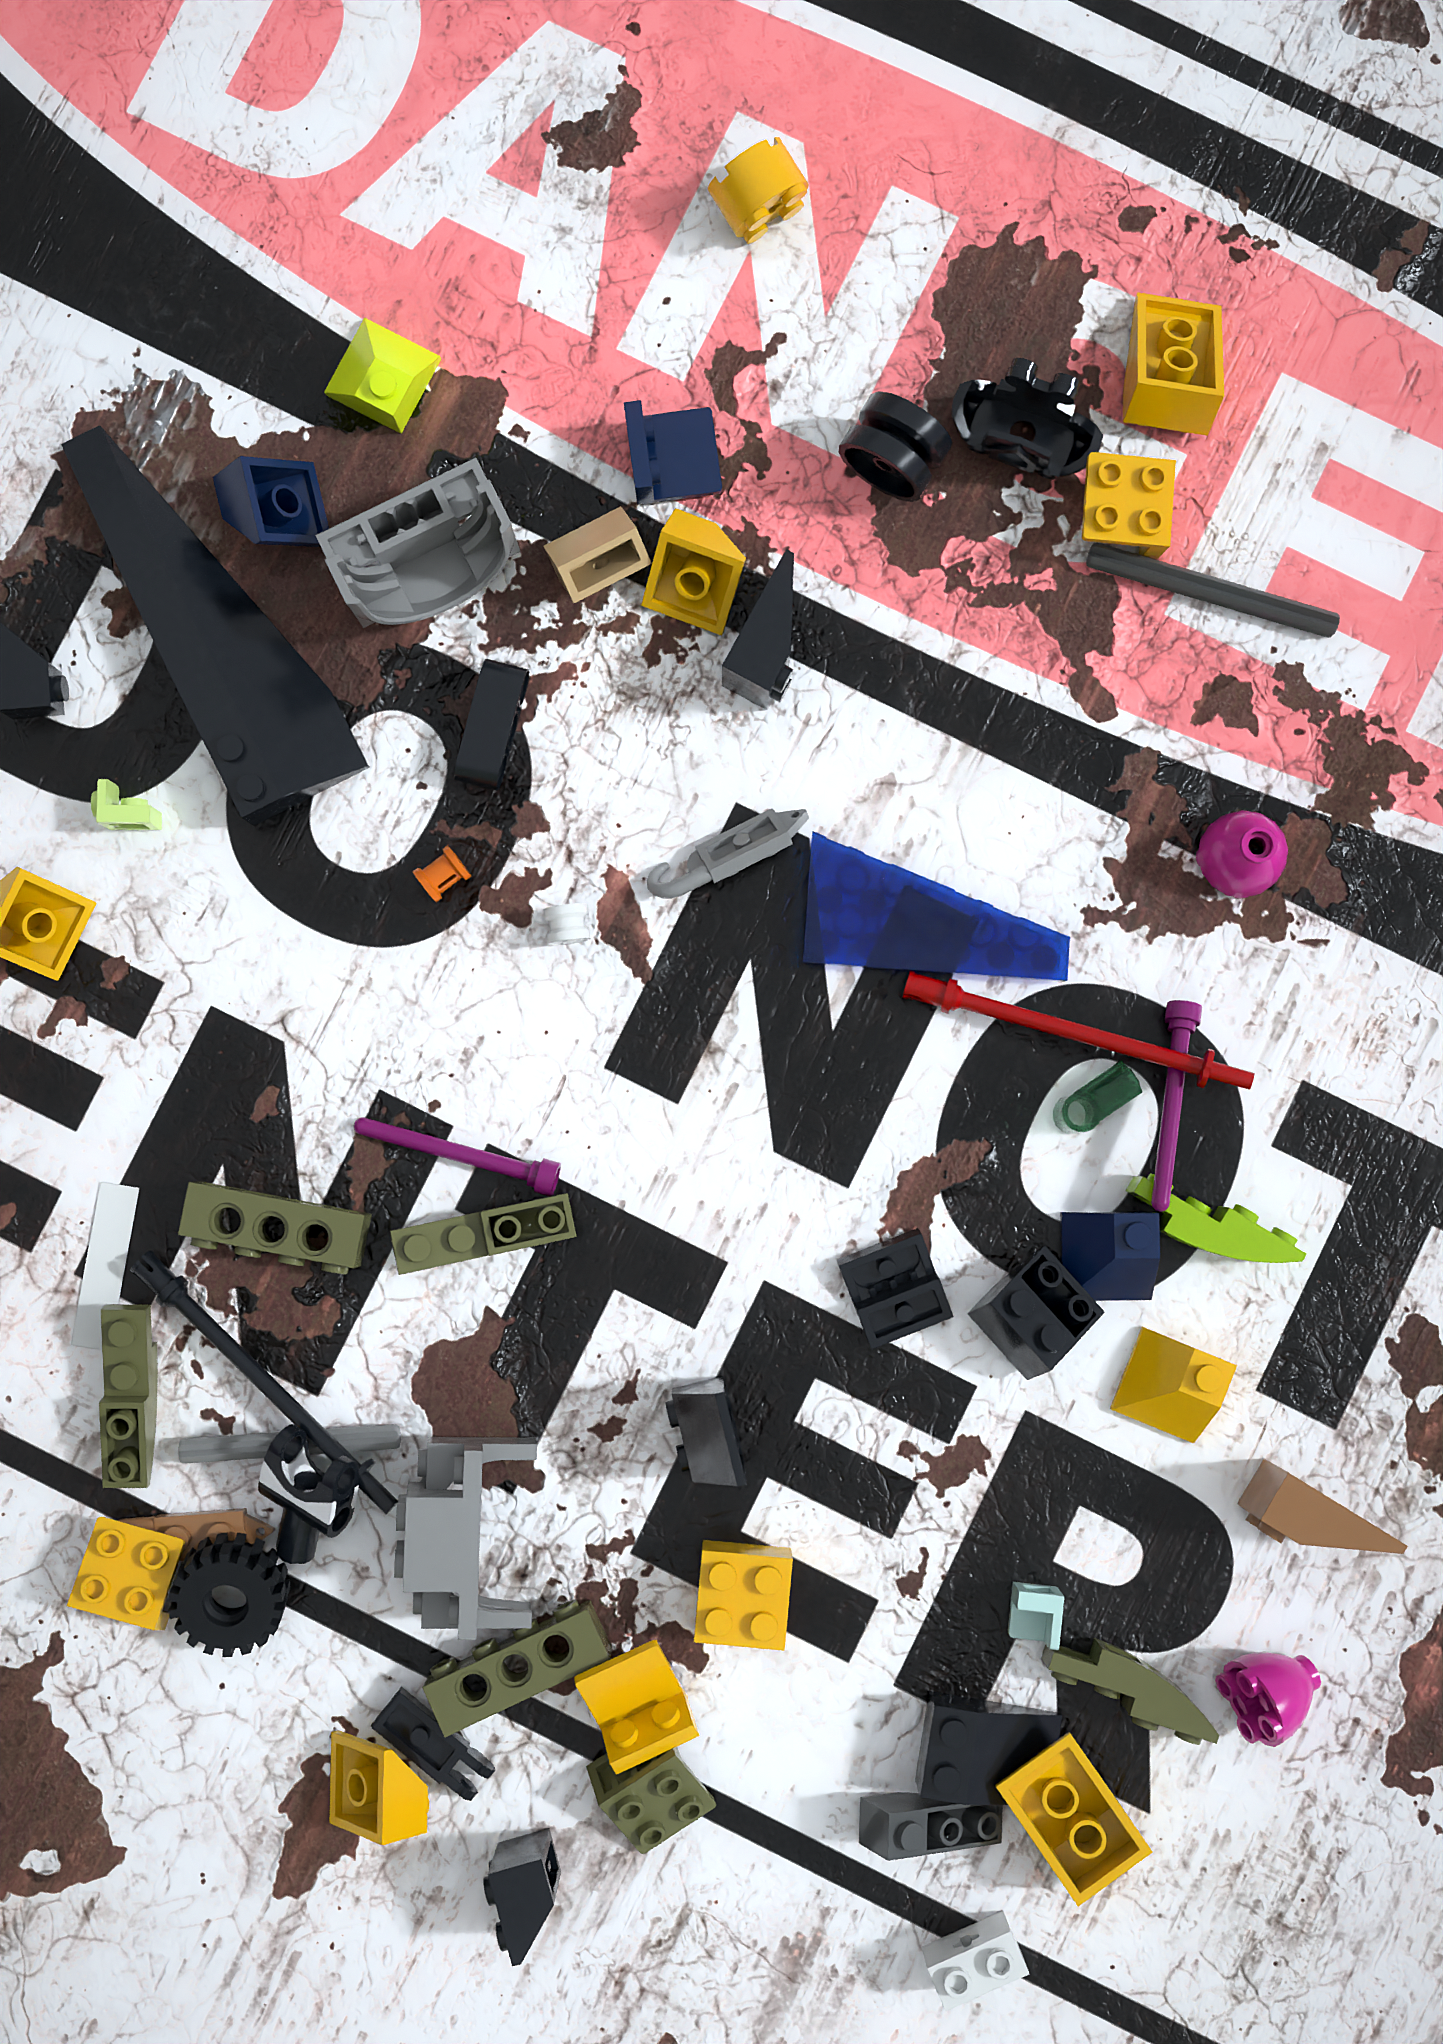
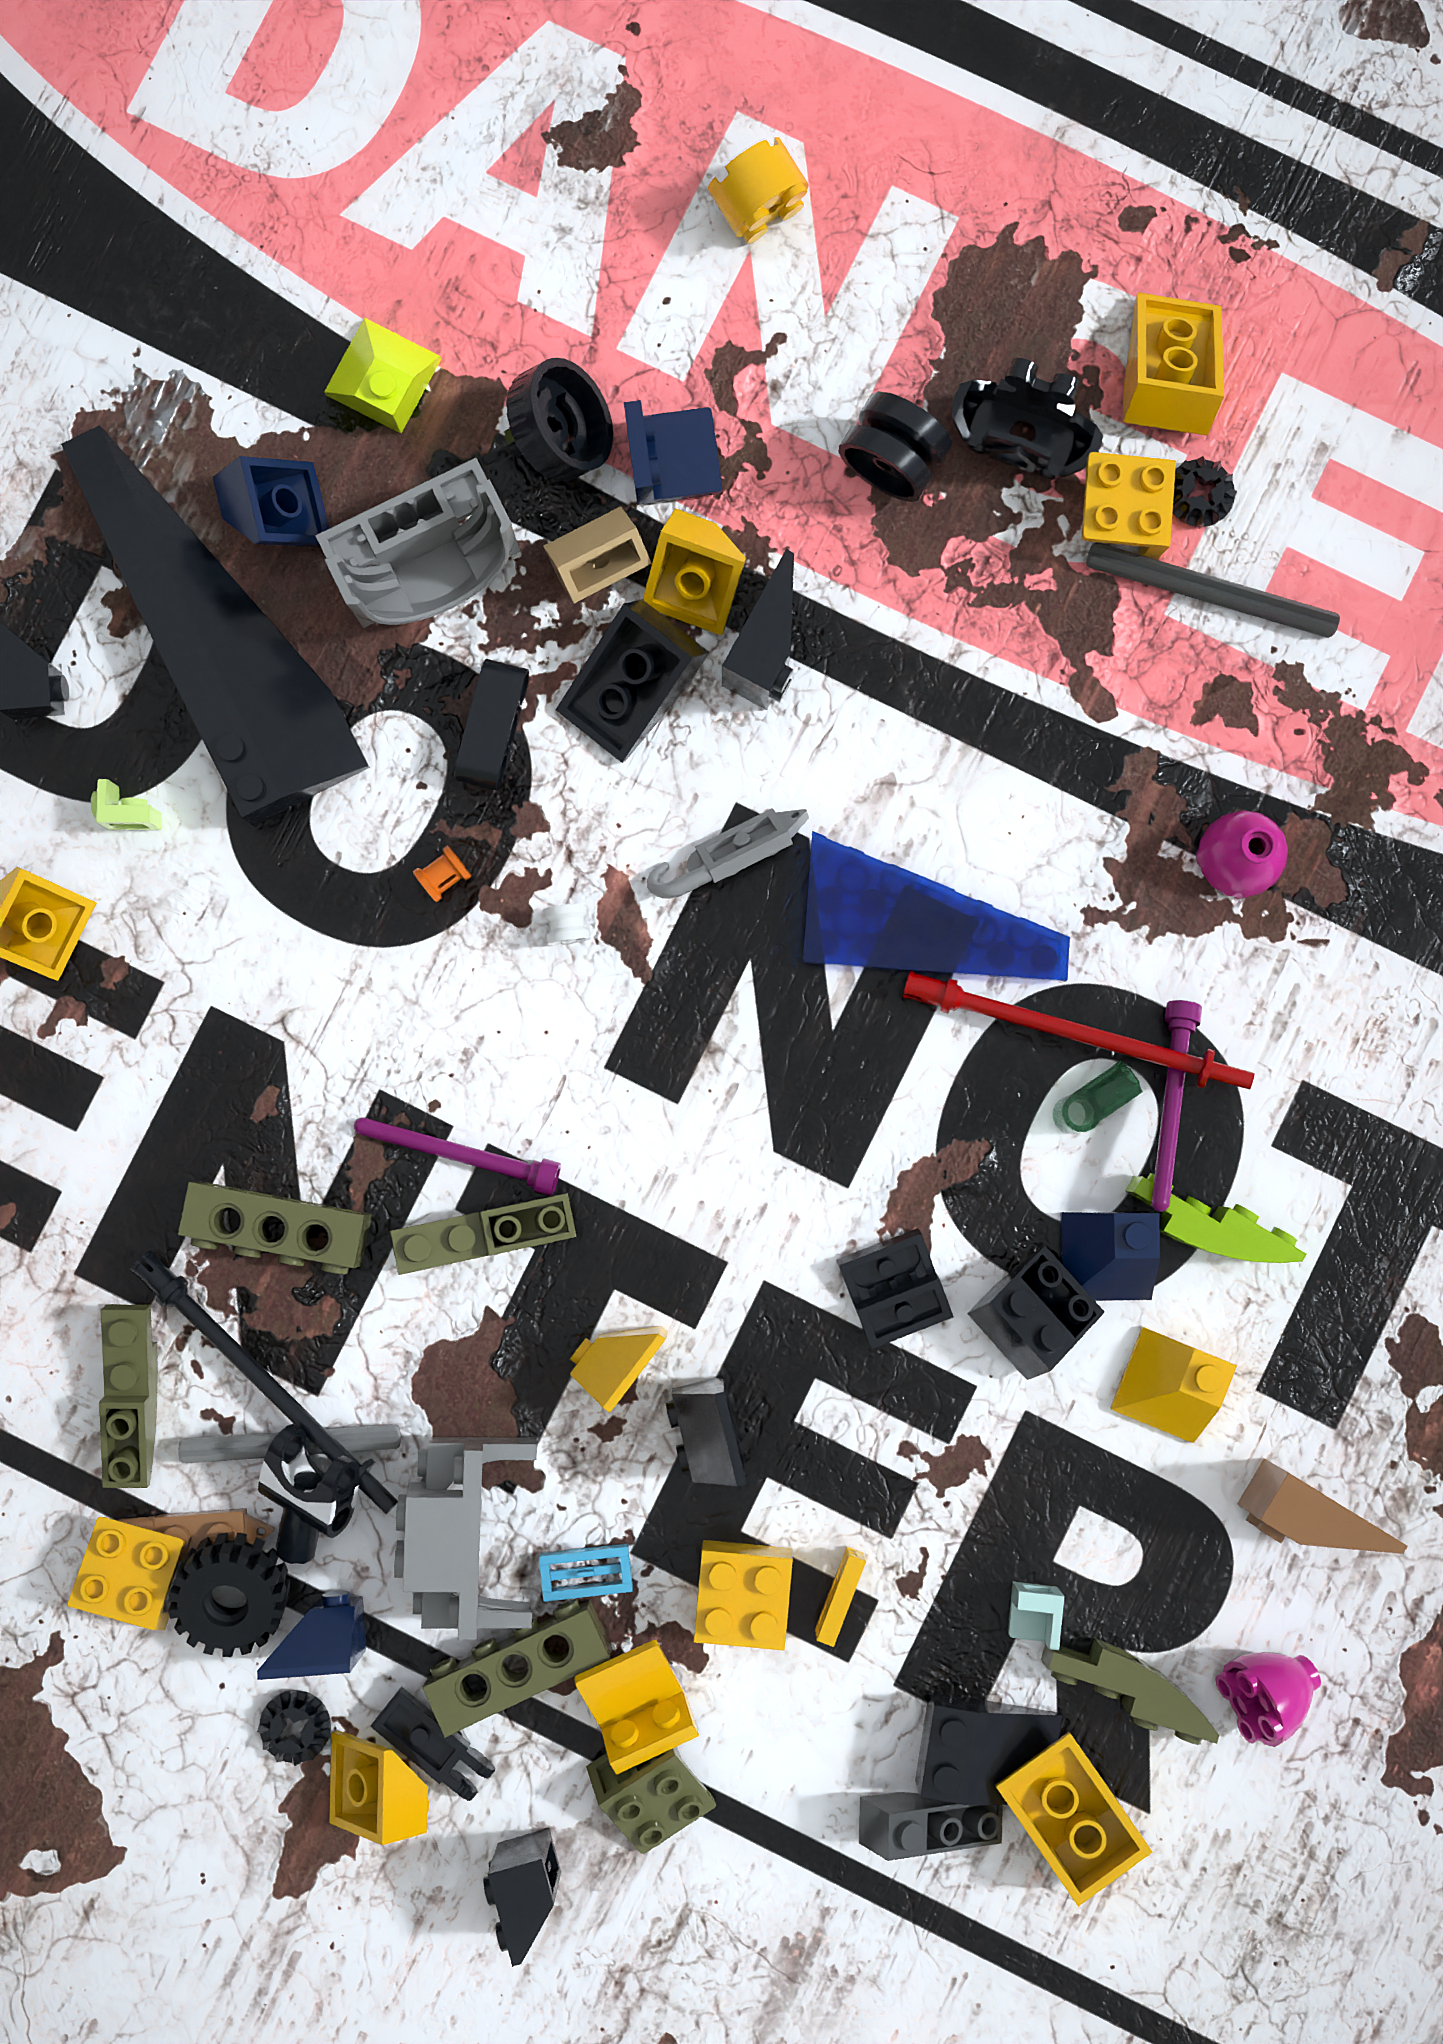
white sticker [71,1182,139,1350] -> none
white brick [922,1911,1029,2012] -> none
none -> dark blue slope [257,1591,366,1680]
none -> black gear [257,1690,331,1766]
none -> black piece [504,357,613,482]
none -> medium azure tile [539,1543,633,1602]
none -> black slope [555,599,710,763]
none -> yellow slope [570,1326,668,1413]
none -> yellow tile [815,1546,866,1647]
none -> black gear [1172,456,1237,527]

